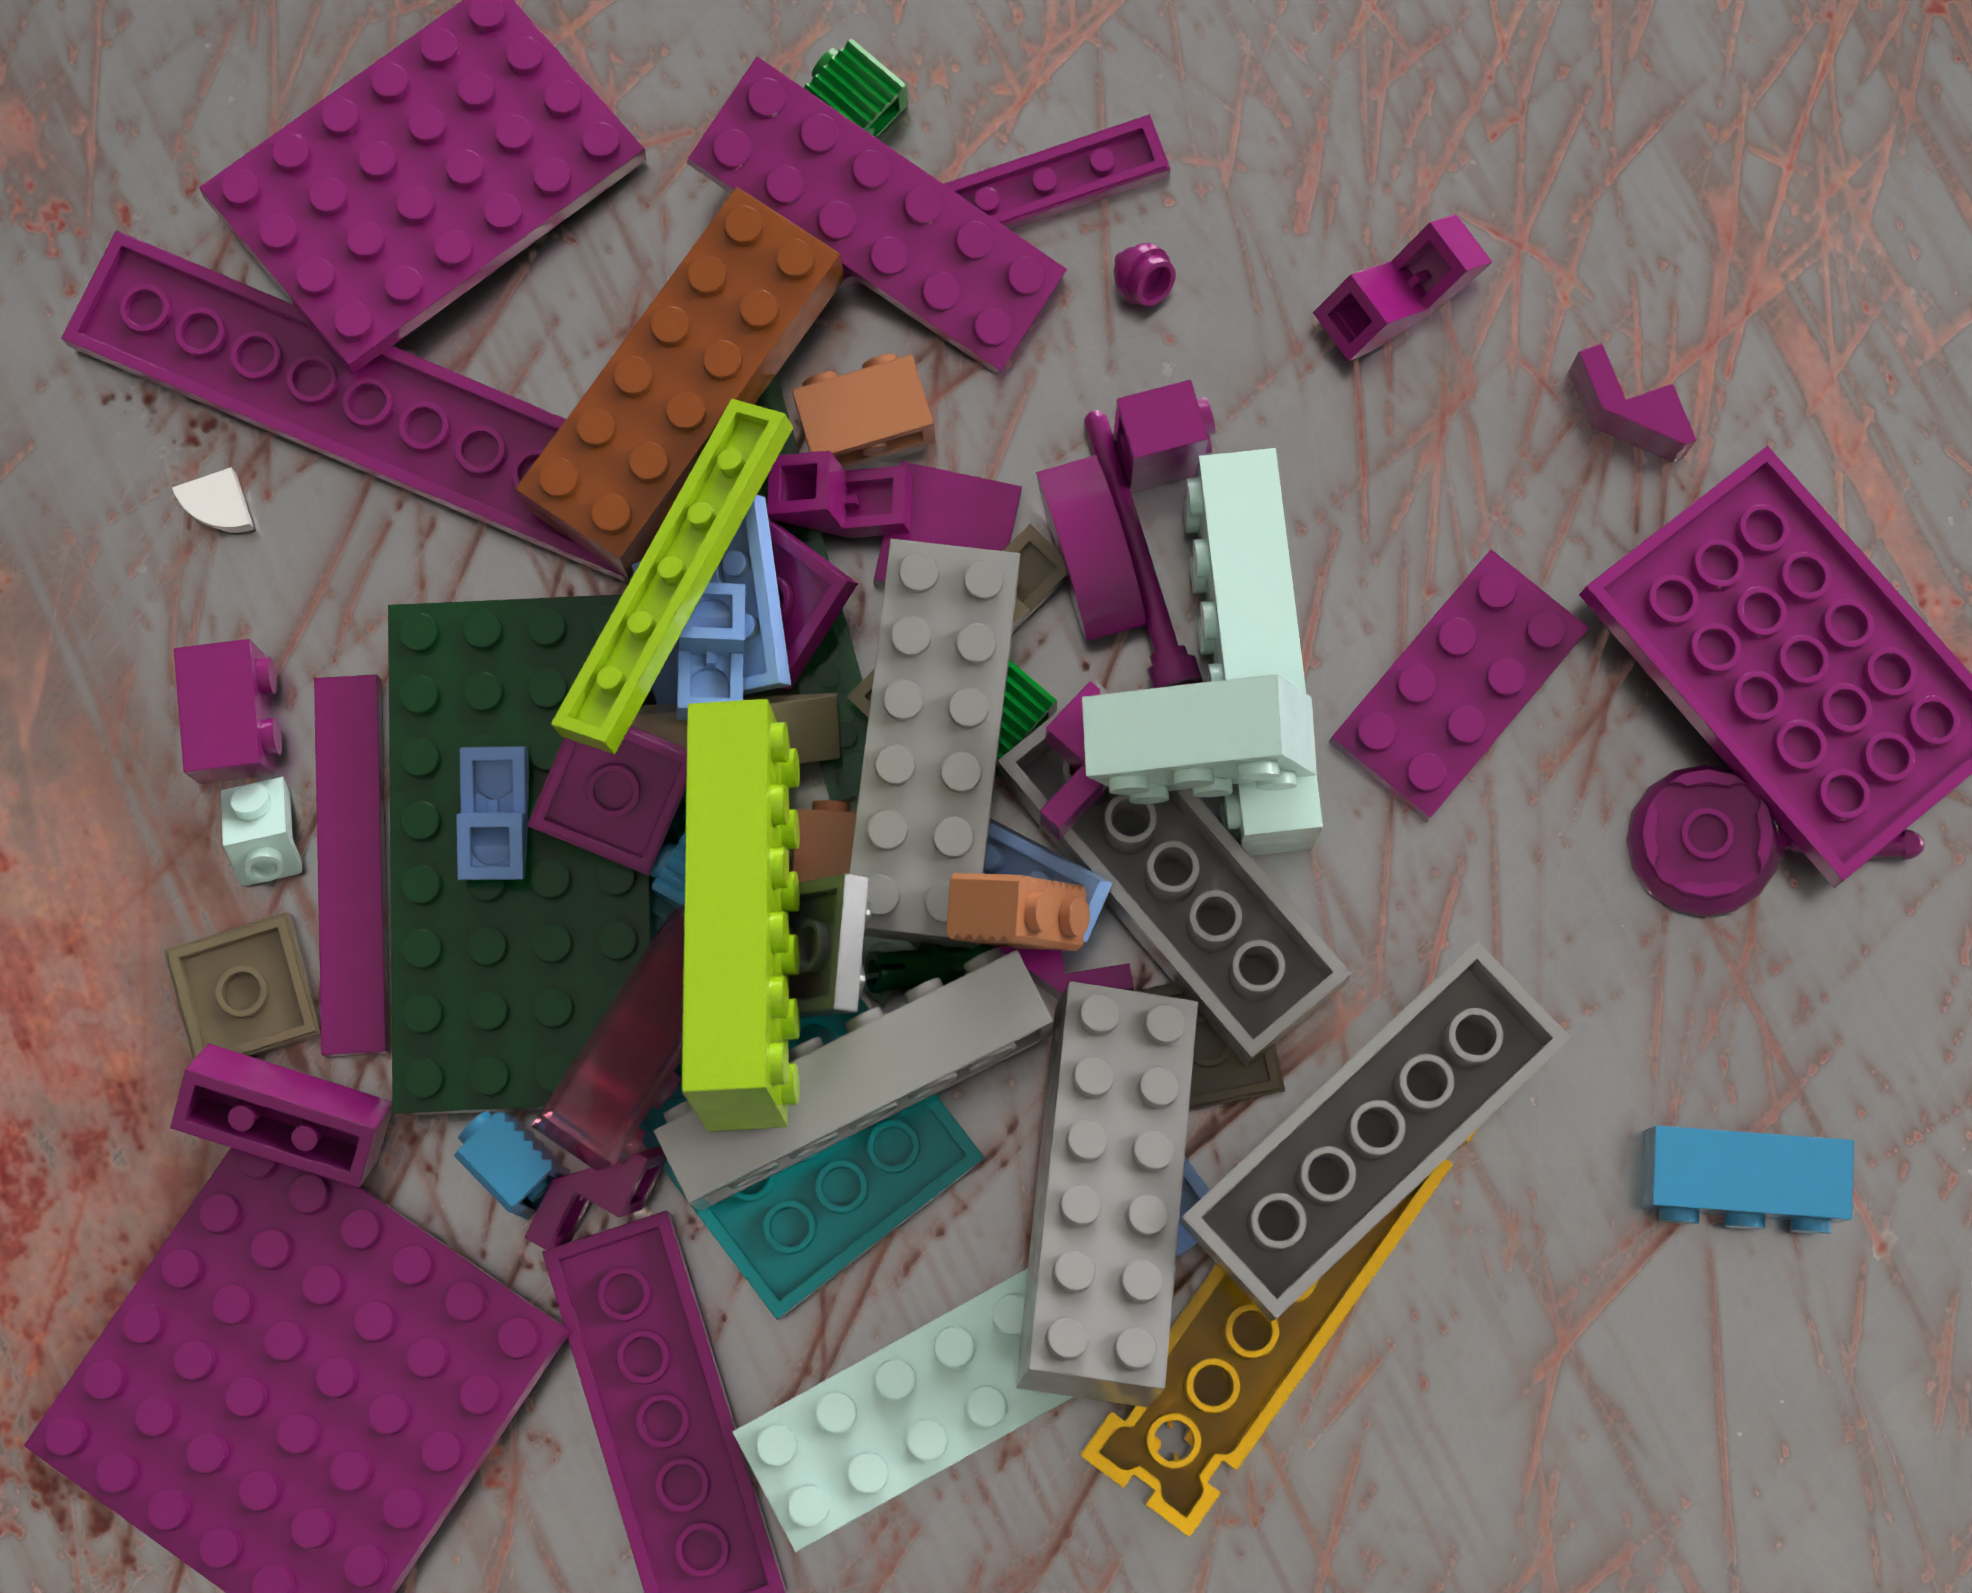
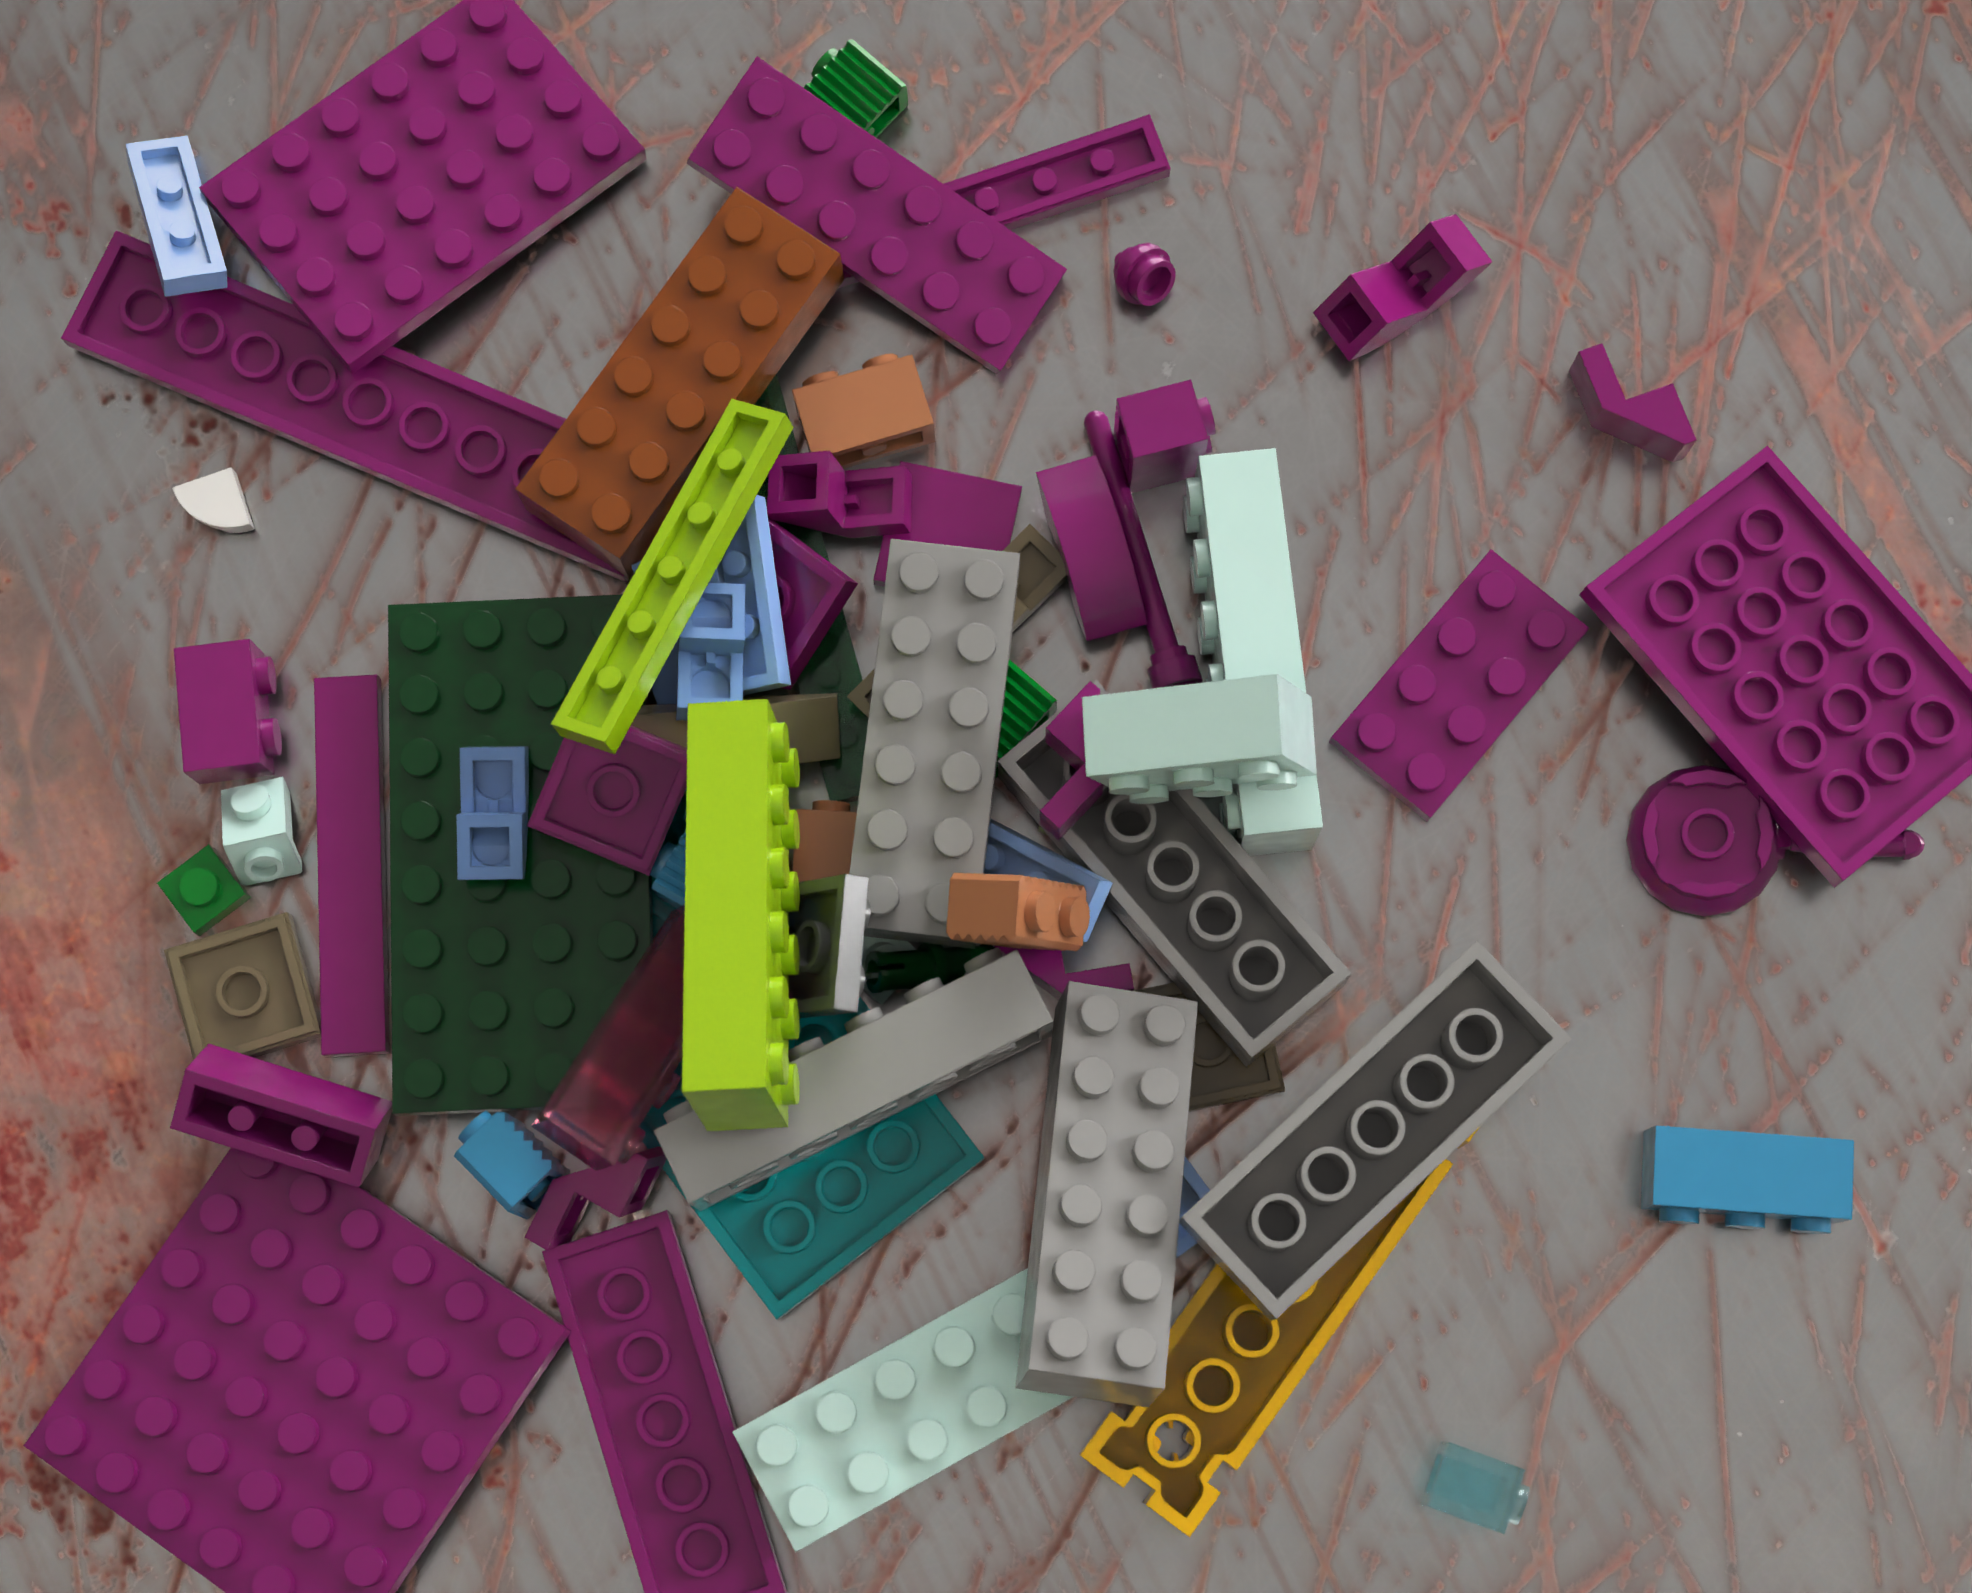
none -> light blue plate [126,136,228,297]
none -> green plate [157,844,252,936]
none -> clear light blue brick [1420,1441,1530,1534]

